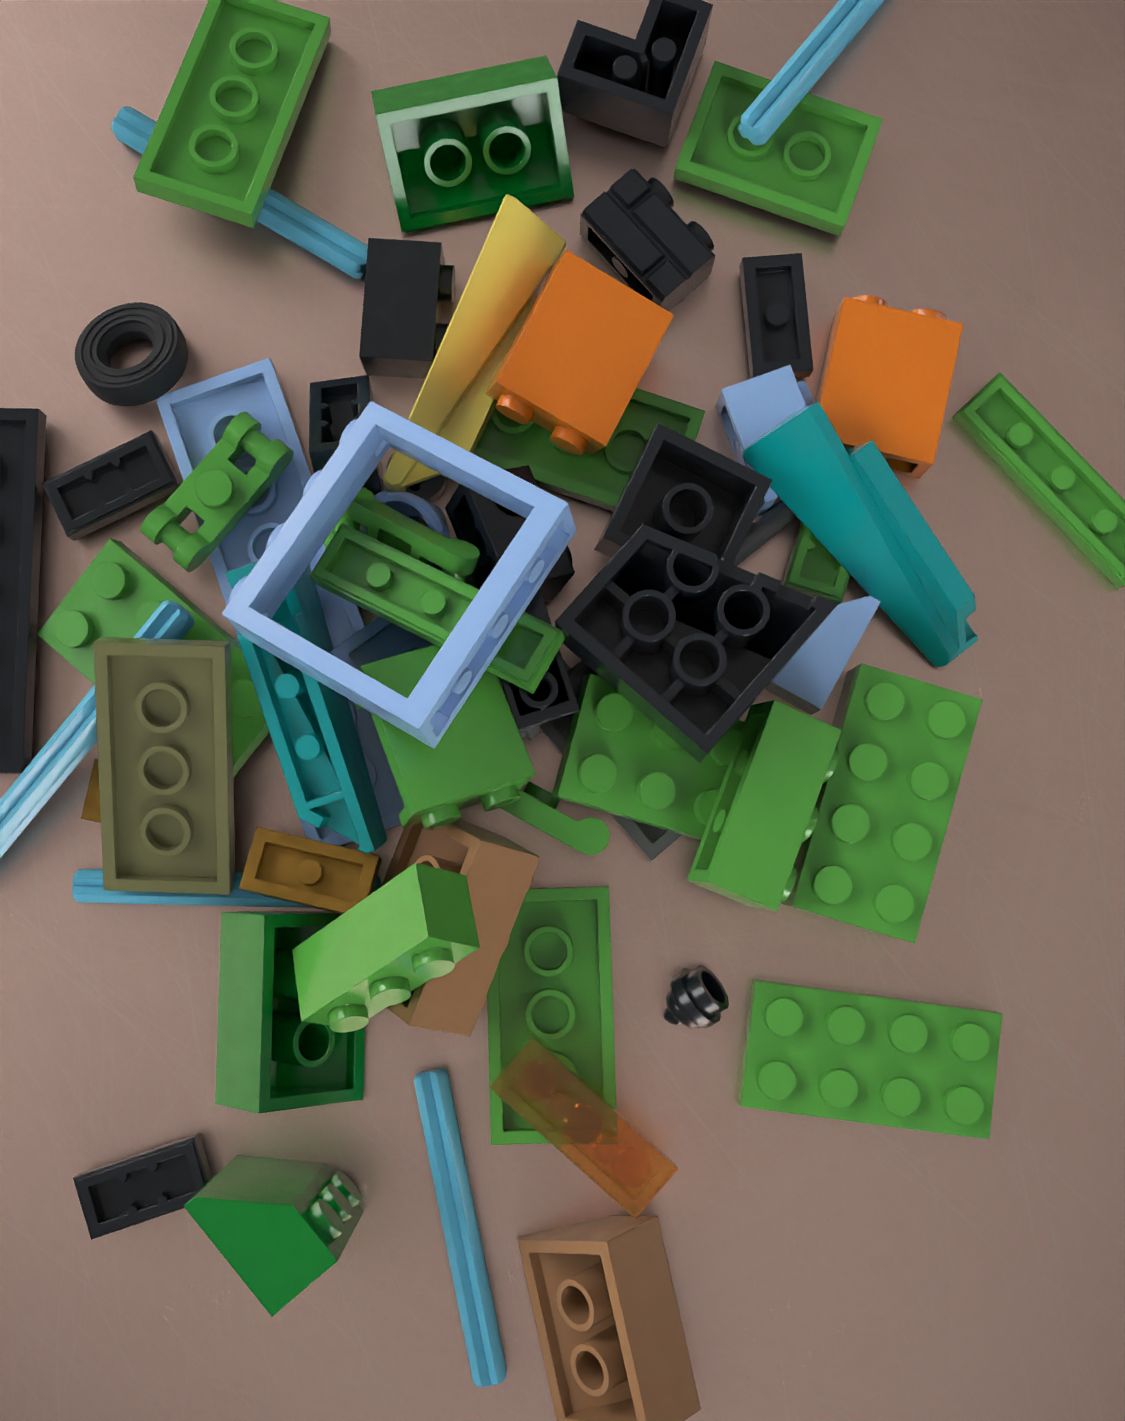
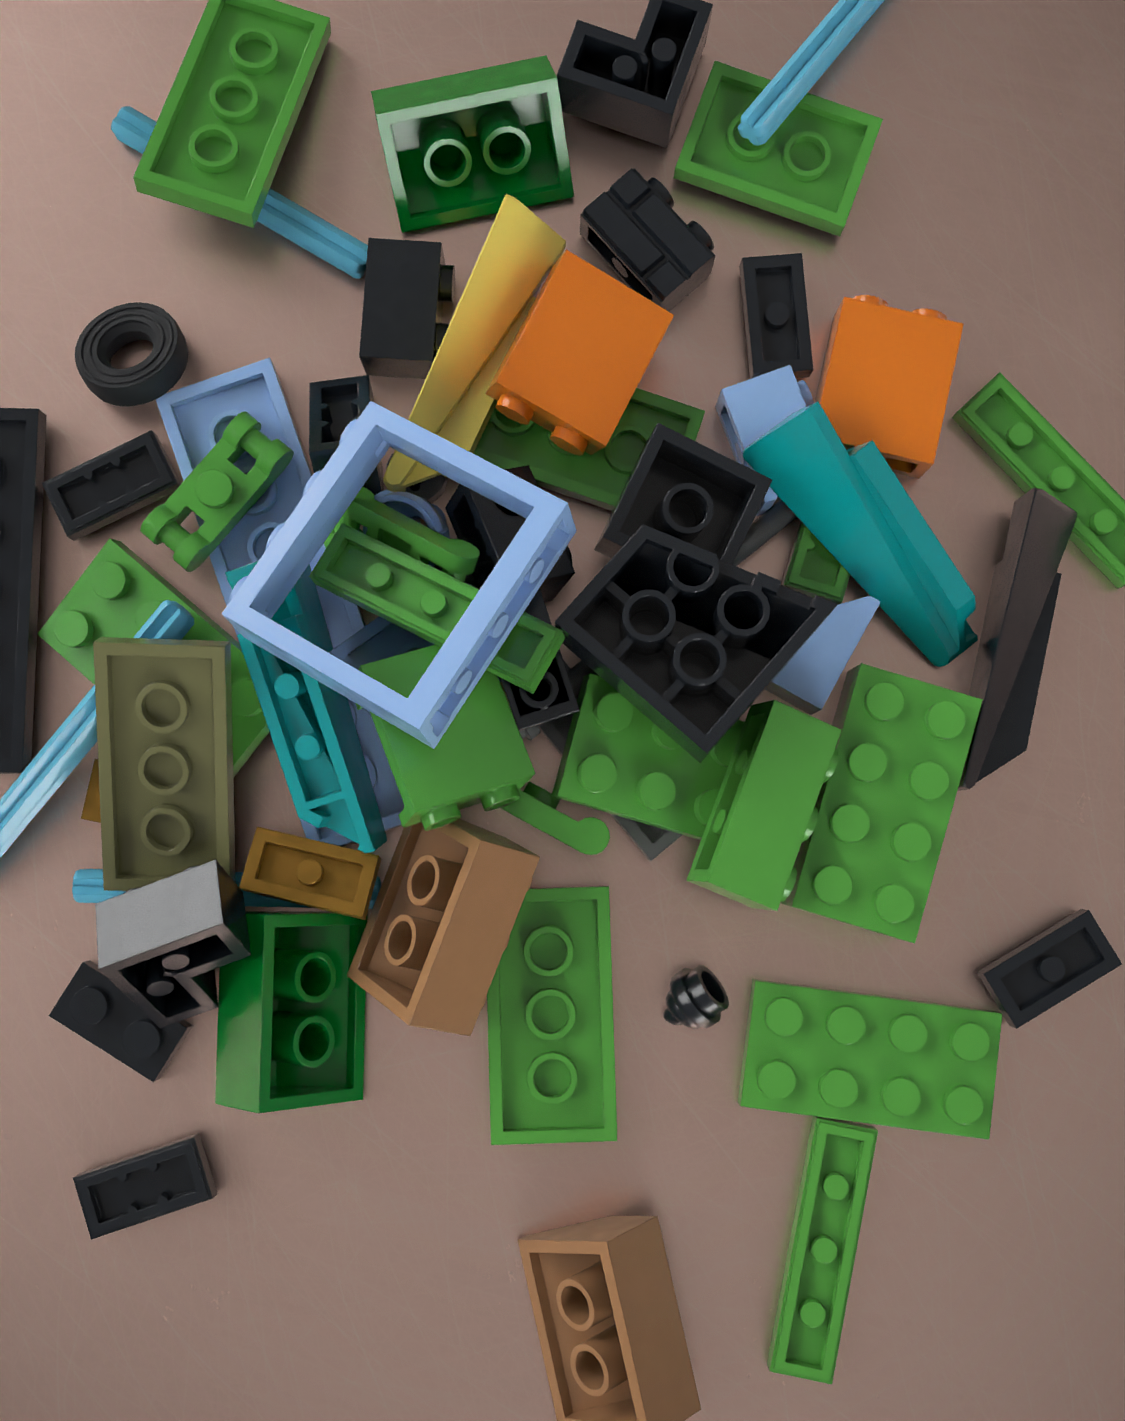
green slope [184,1155,364,1317] -> none
bright green brick [292,863,480,1033] -> none
medium azure axle [414,1068,507,1387] -> none
clear orange plate [490,1036,678,1219] -> none
none -> black plate [49,960,193,1082]
none -> brick [95,859,251,1028]
none -> bright green tile [767,1116,878,1384]
none -> black wedge [957,488,1077,791]
none -> black plate [977,909,1122,1029]

